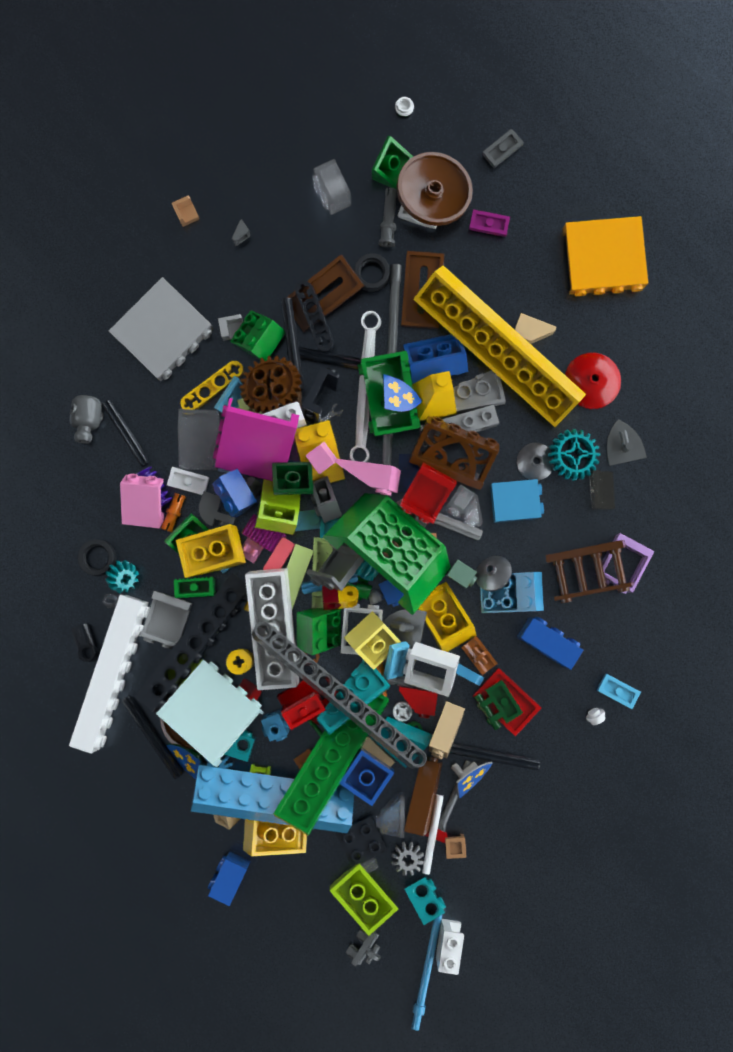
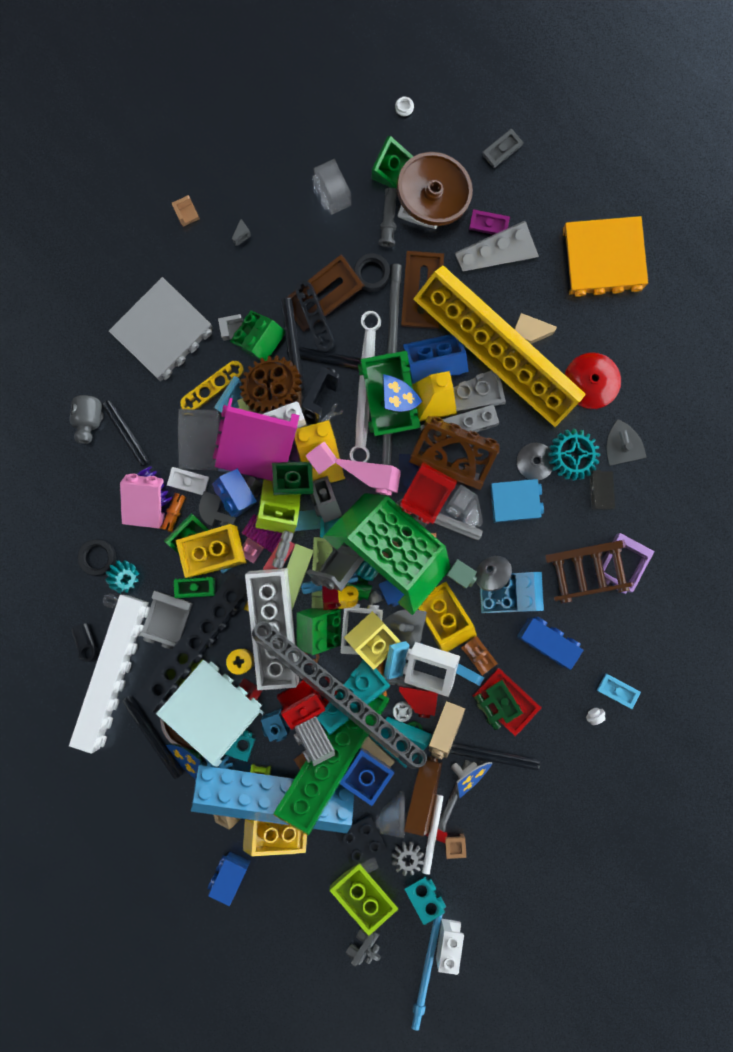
none -> light grey axle [272,531,293,569]
none -> light grey brick [294,716,335,766]
none -> light grey wing [455,221,539,271]

